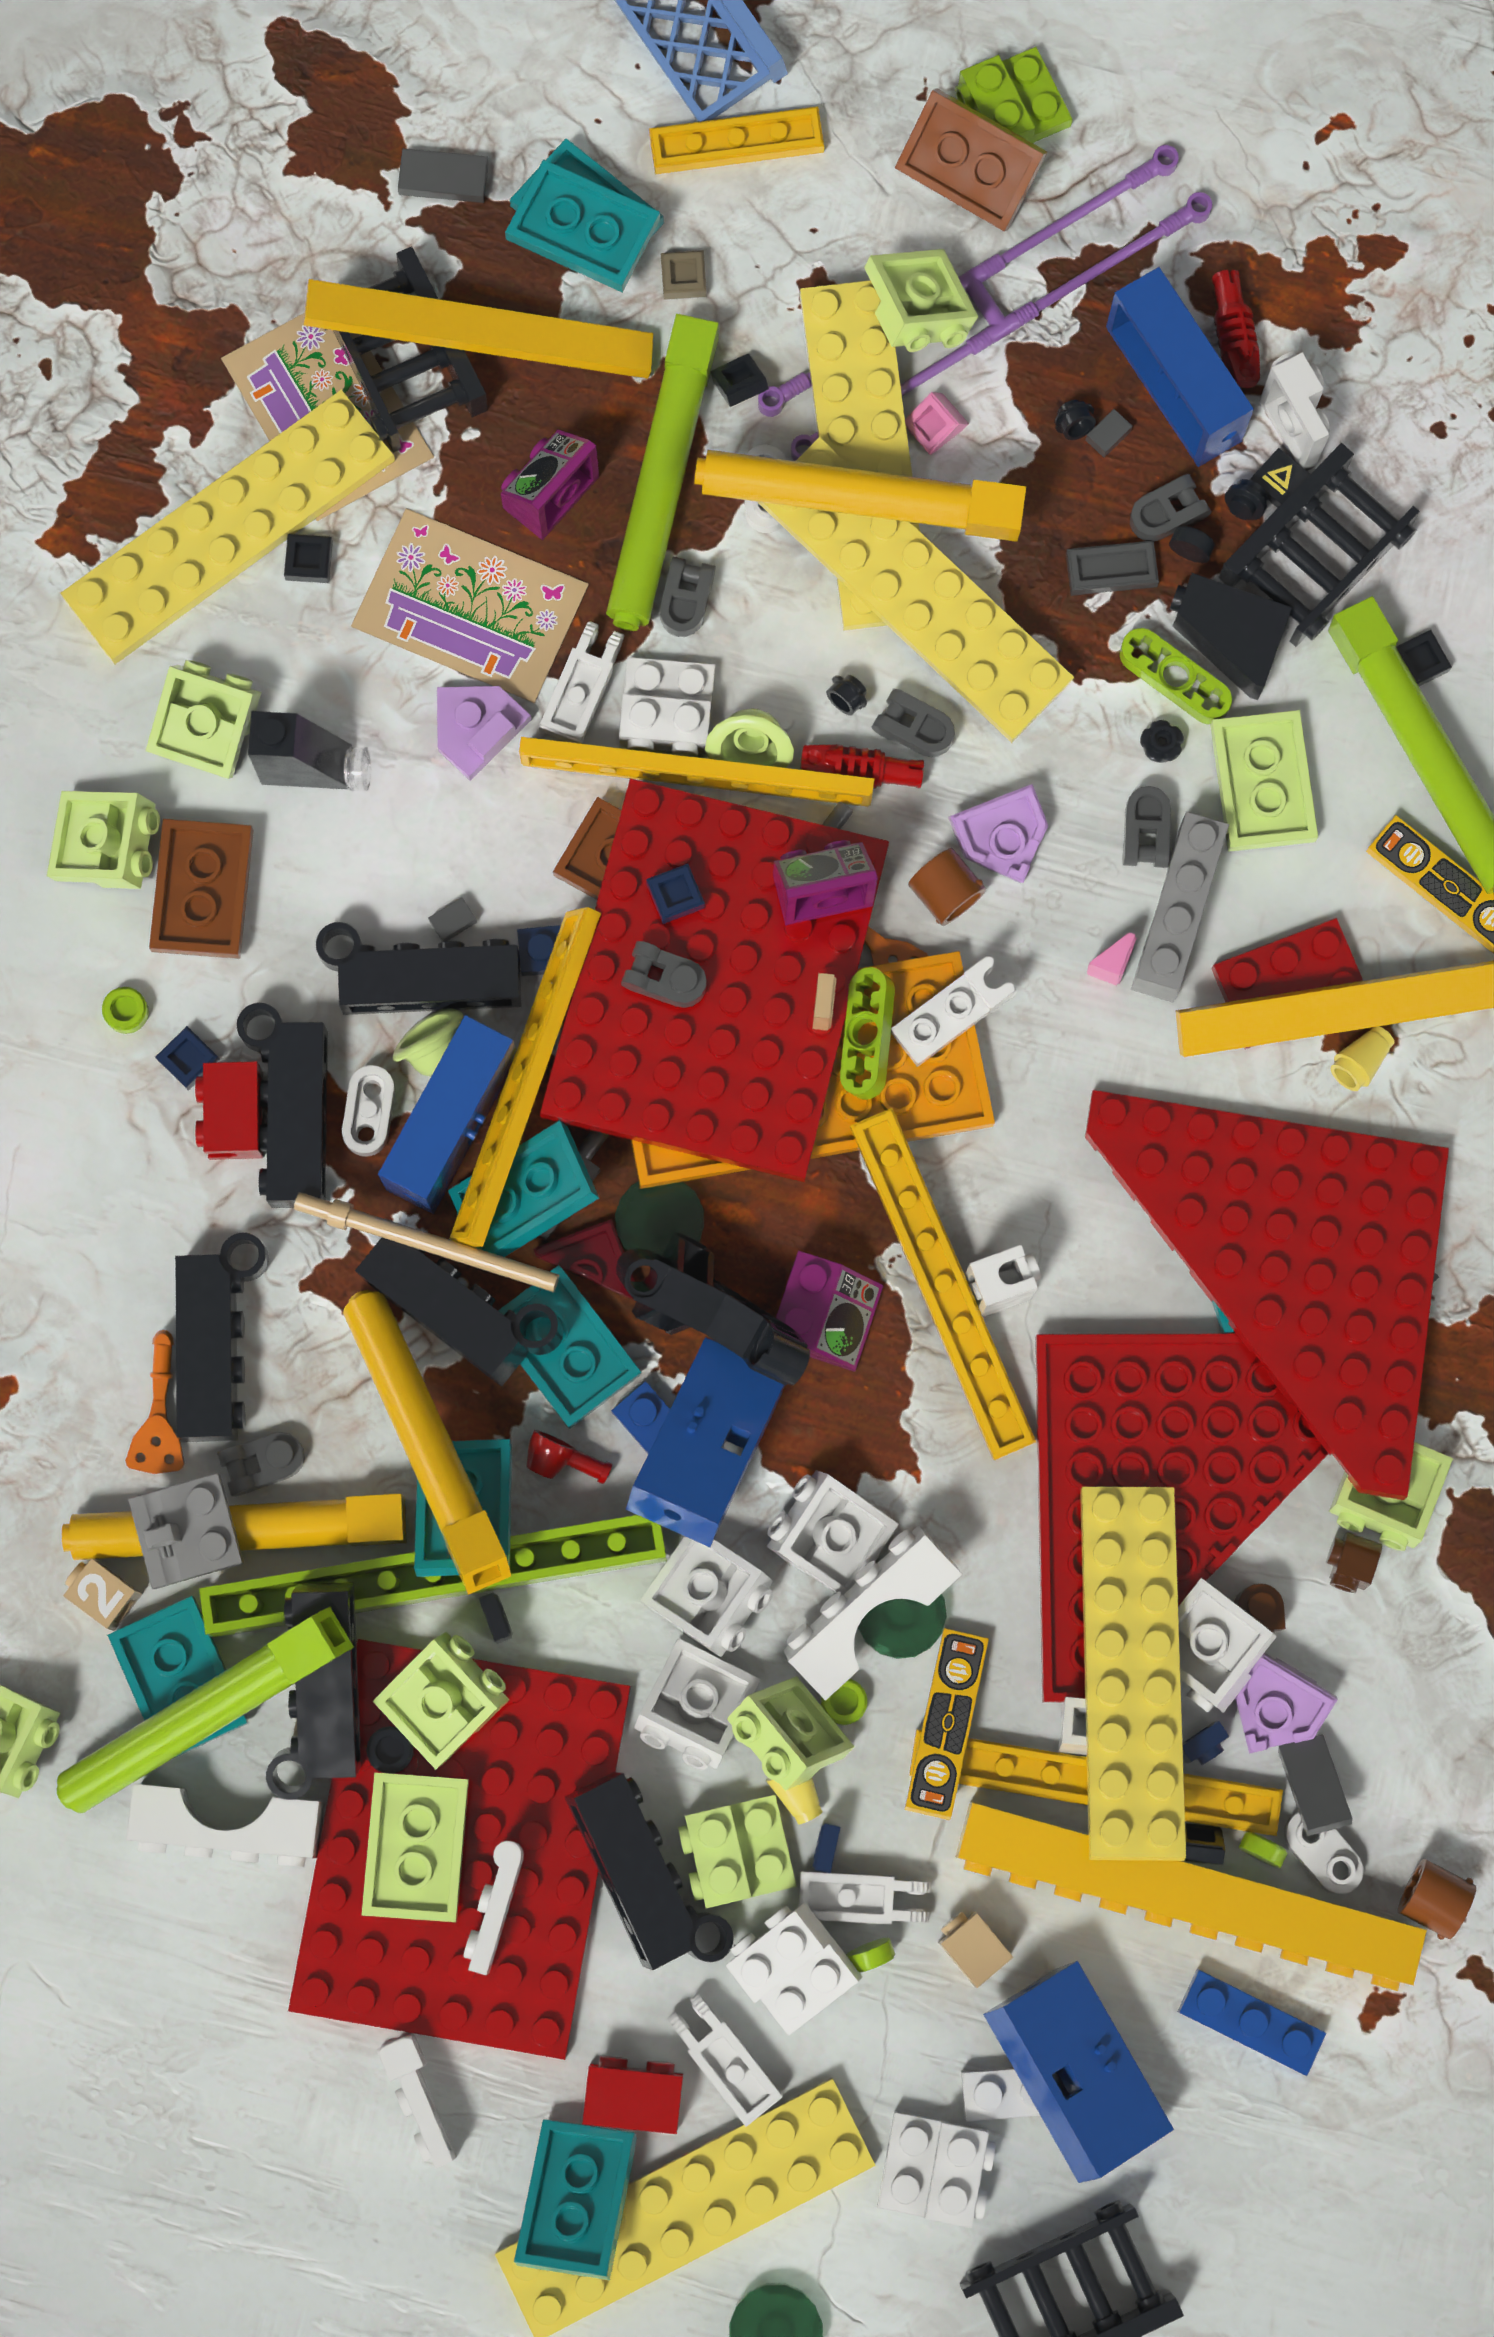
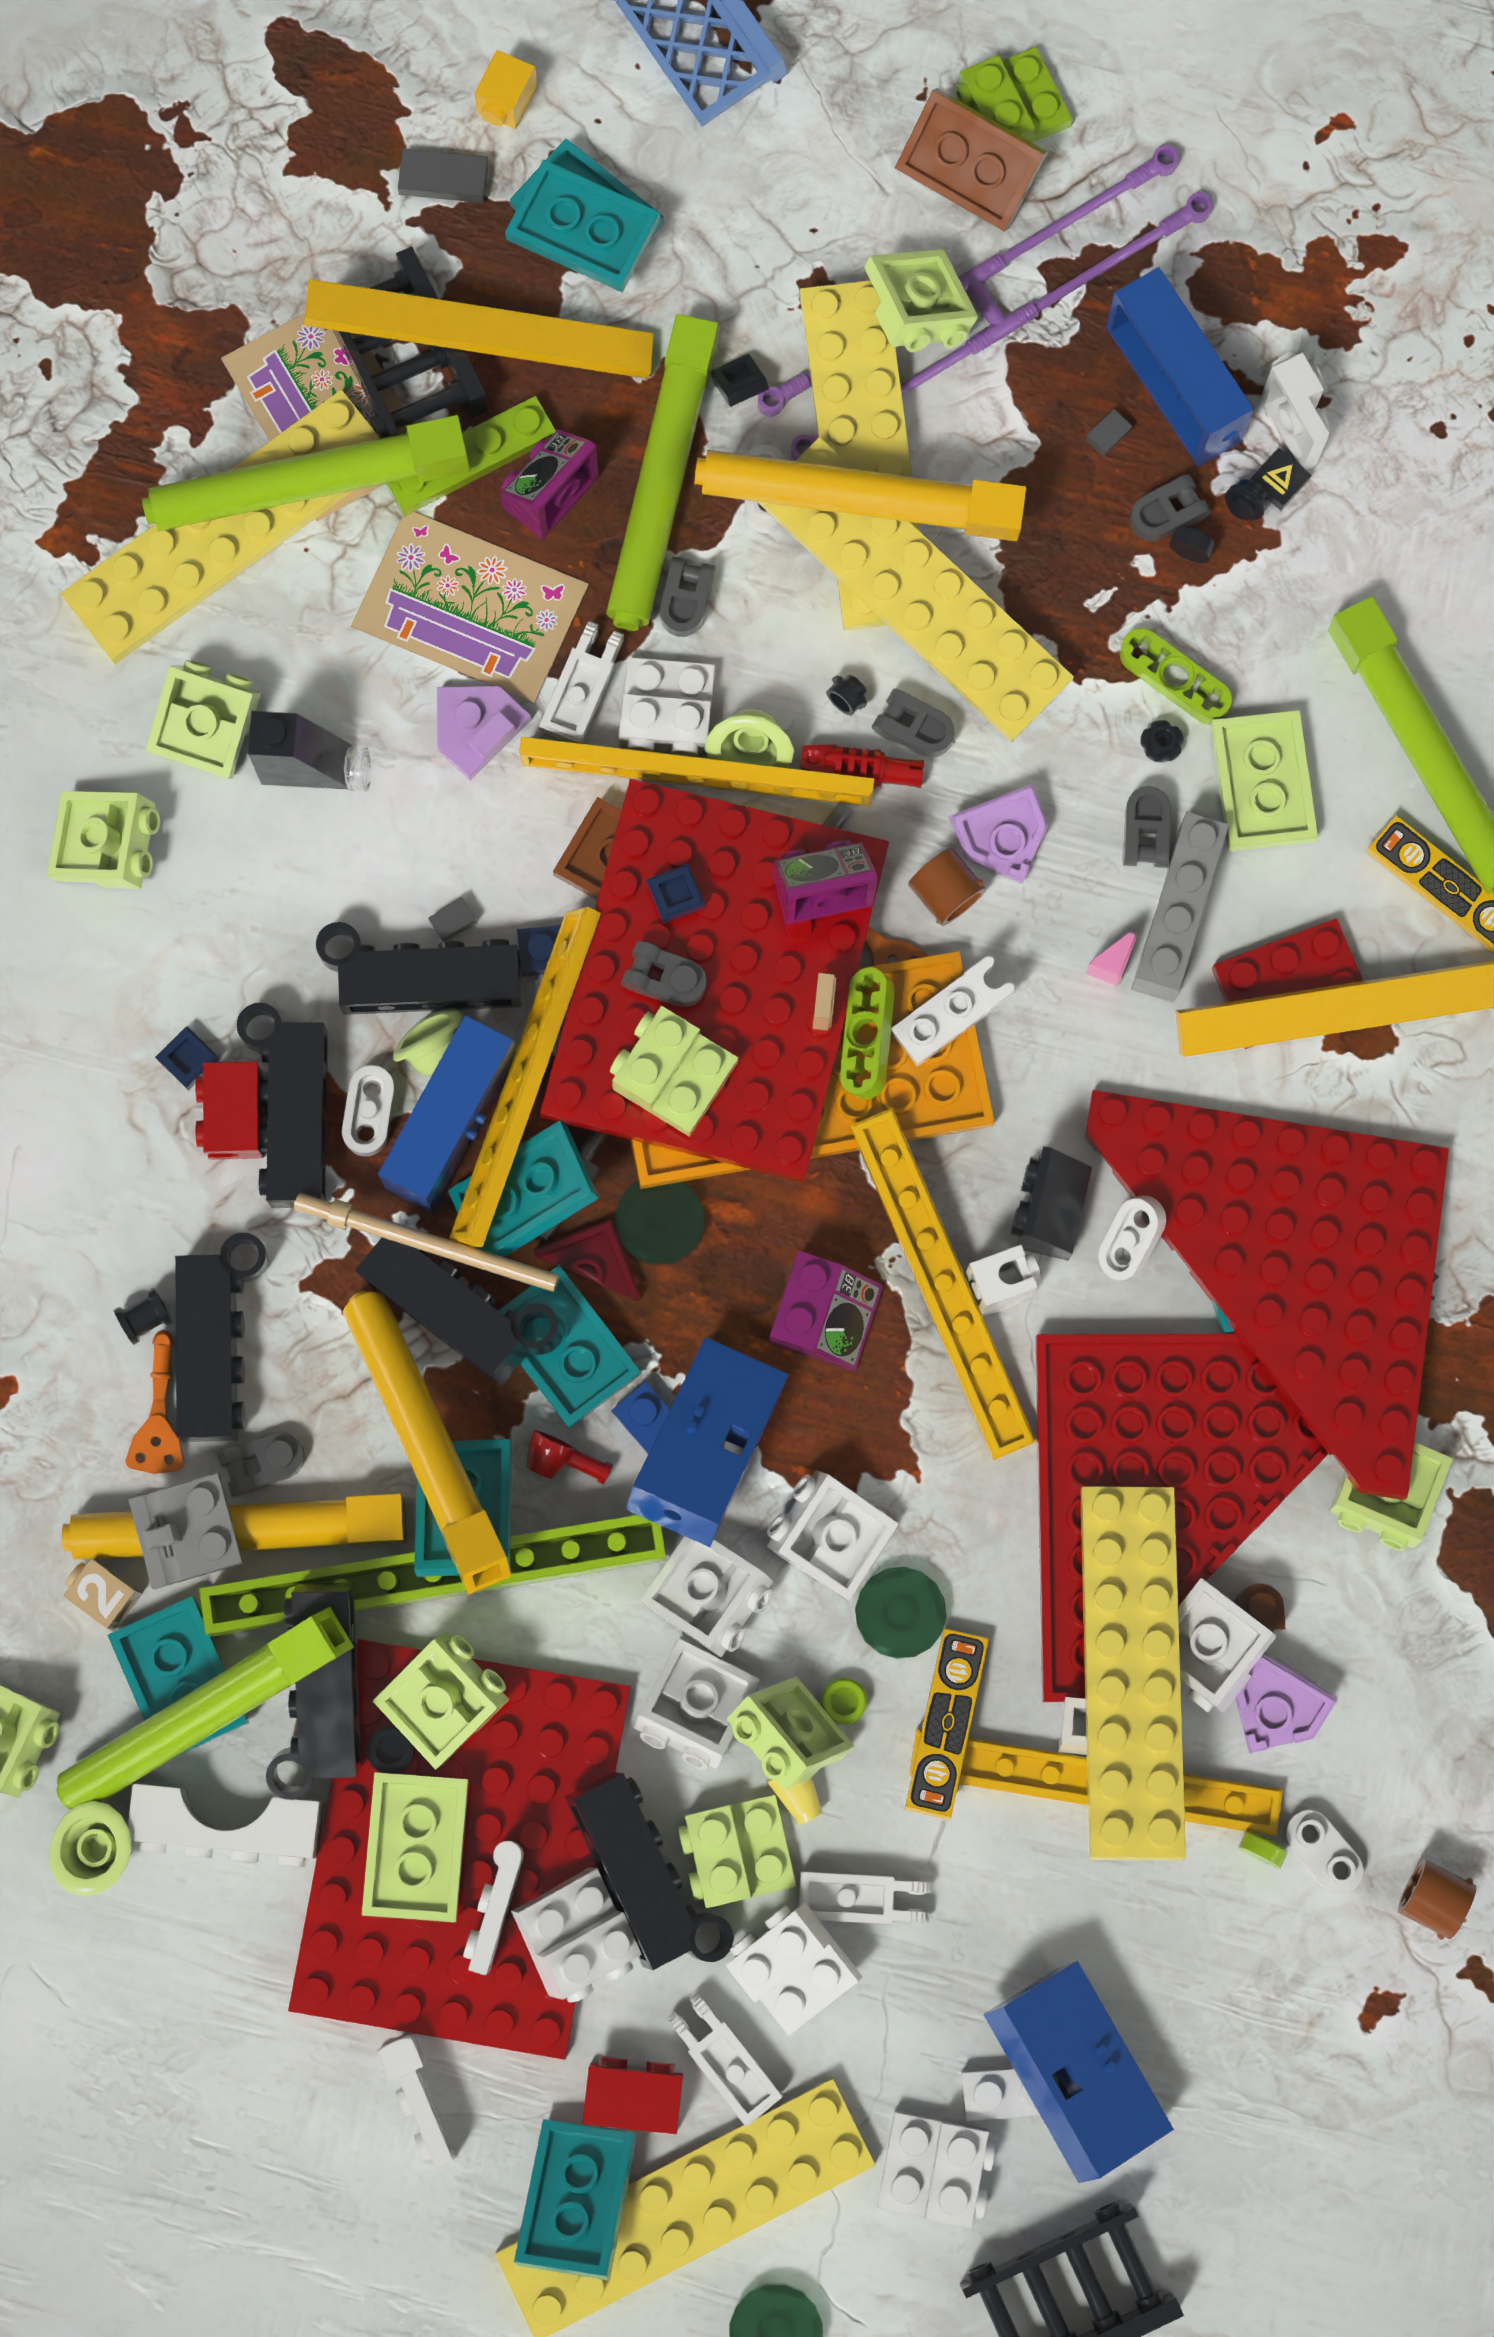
lime tile [102,987,149,1034] -> none
dark orange plate [149,819,254,959] -> none
black tile [284,534,333,583] -> none
black tile [478,1592,513,1644] -> none
black connector [616,1231,810,1386] -> none
yellow tile [649,106,824,175] -> none
dark tan tile [661,250,707,300] -> none
white arch [784,1525,962,1701] -> none
dark blue tile [812,1823,841,1873] -> none
lime tile [846,1938,895,1972] -> none
bright pink slope [905,392,969,455] -> none
tan brick [938,1912,1014,1988] -> none
yellow brick [955,1803,1427,1991] -> none
black plate [1054,400,1096,440] -> none
dark grey tile [1066,541,1159,596] -> none
black slope [1169,573,1292,700] -> none
blue plate [1177,1969,1327,2076] -> none
dark blue plate [1182,1721,1230,1766] -> none
black tile [1185,1823,1225,1865] -> none
red hinge [1212,270,1260,388] -> none
black fence [1219,443,1420,647] -> none
dark grey tile [1278,1734,1353,1836] -> none
reddish brown plate [1326,1532,1382,1593] -> none
light yellow cone [1331,1026,1394,1091] -> none
black tile [1396,630,1452,686] -> none
none -> yellowish green hat [50,1801,132,1896]
none -> black bush [113,1287,174,1345]
none -> lime brick [142,415,470,532]
none -> lime plate [385,396,556,517]
none -> yellow brick [474,50,538,129]
none -> white plate [512,1867,642,2002]
none -> yellowish green plate [610,1006,739,1137]
none -> black slope [1011,1146,1092,1261]
none -> white plate [1098,1195,1166,1280]

